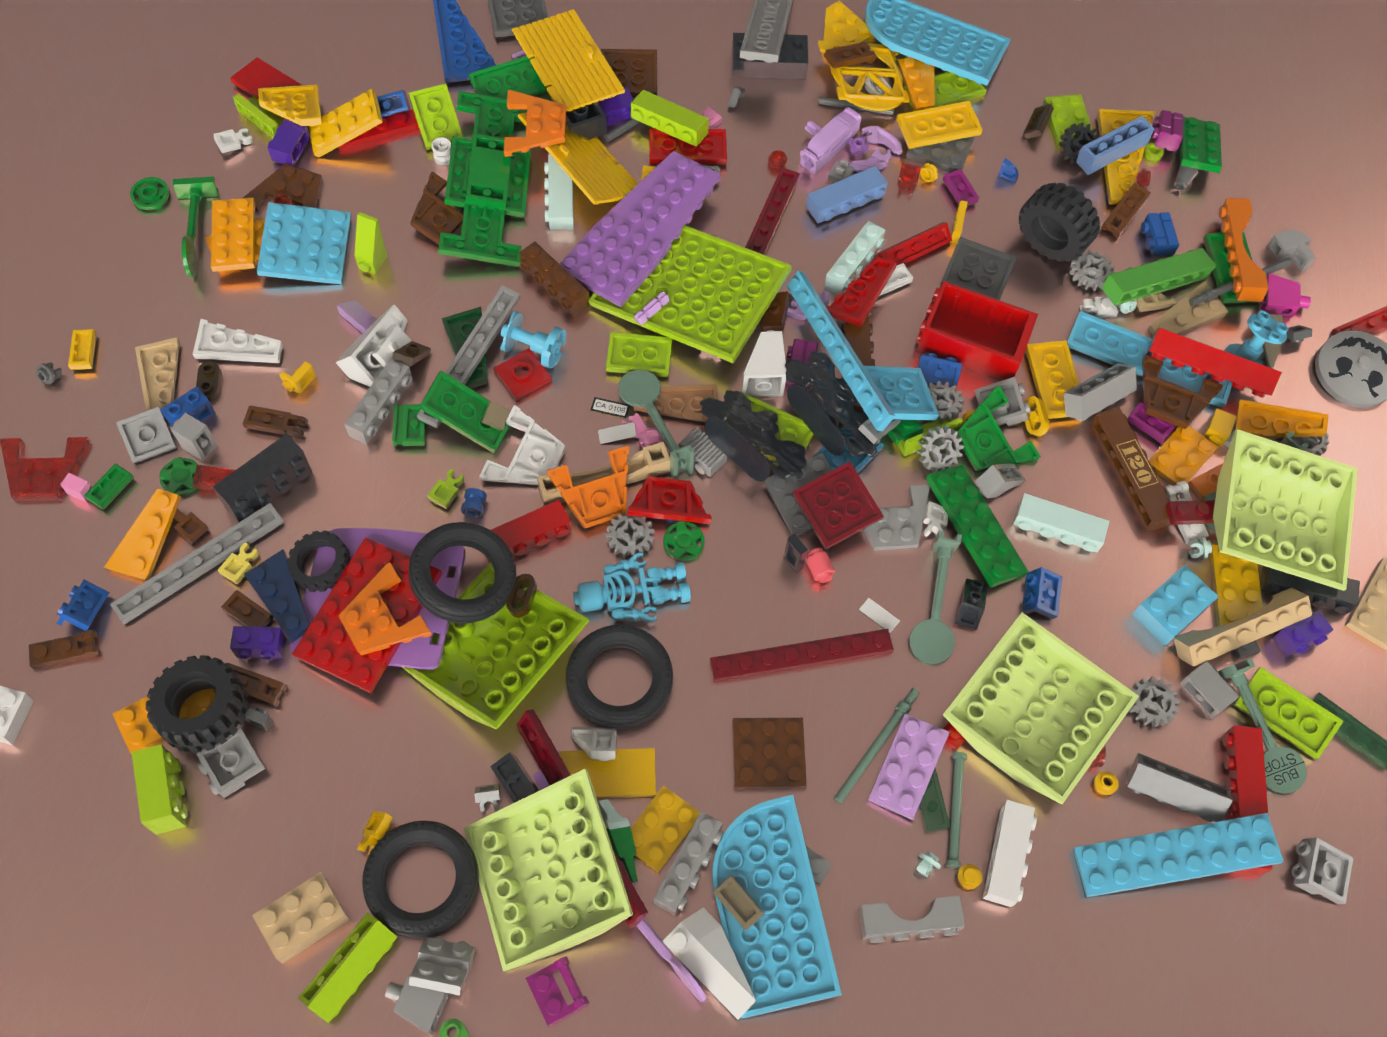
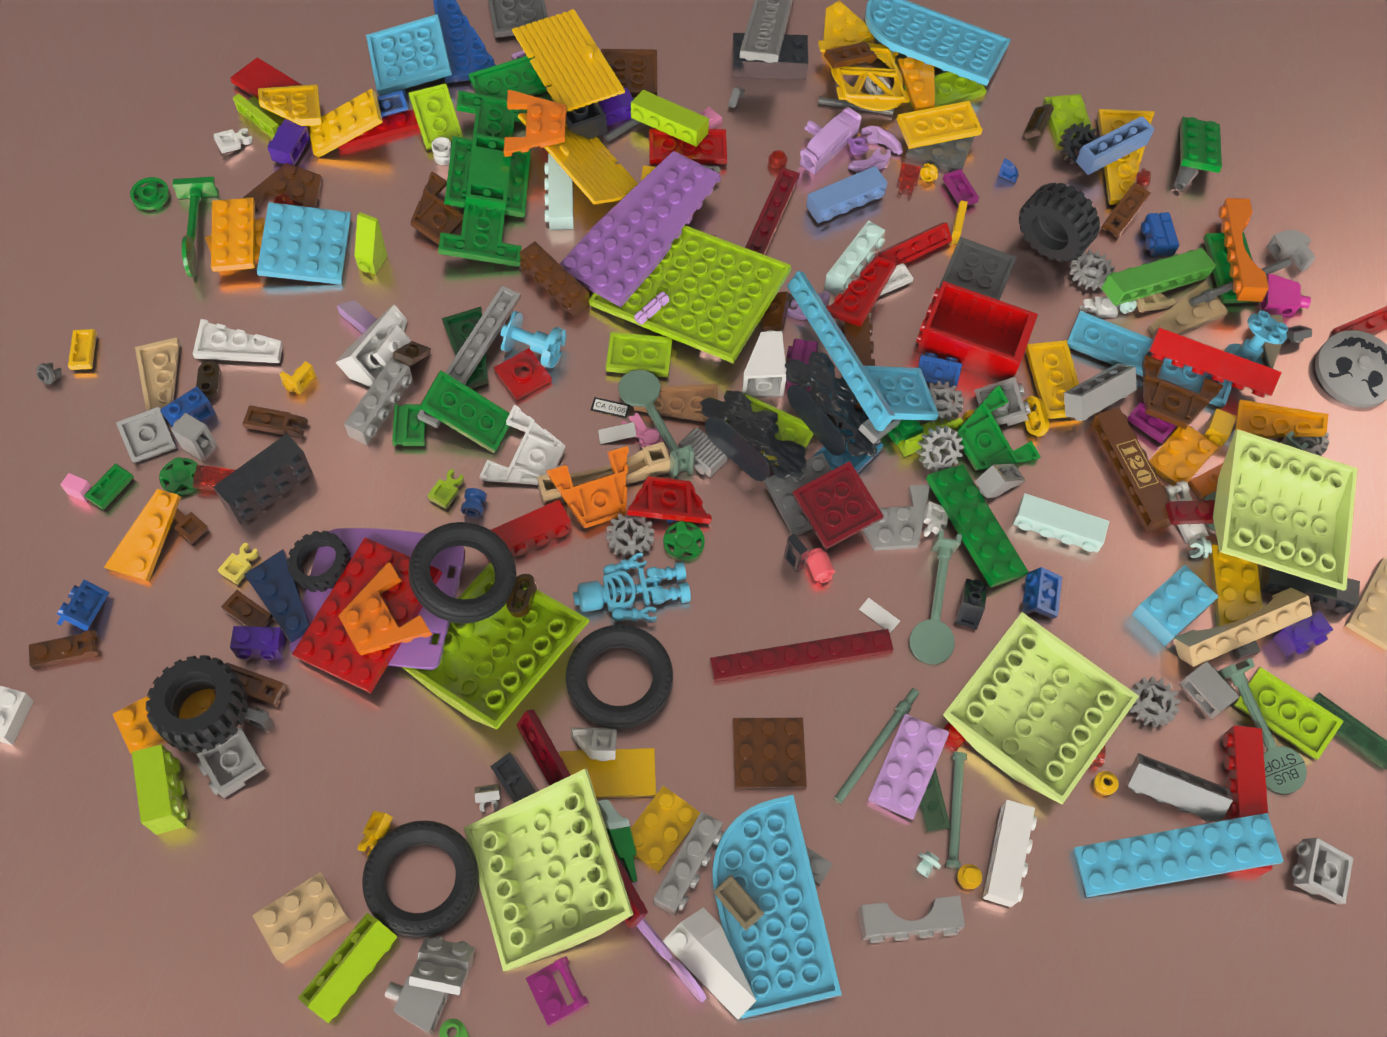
clear red wing [0,437,90,501] -> none
light grey plate [110,503,284,625] -> none
dark tan tile [482,401,510,431] -> none
medium lavender tile [533,771,550,790] -> none
light grey tile [828,159,854,182] -> none
lime tile [1143,143,1164,162] -> none
magenta brick [1152,110,1183,151] -> none
none -> medium azure plate [366,14,452,96]

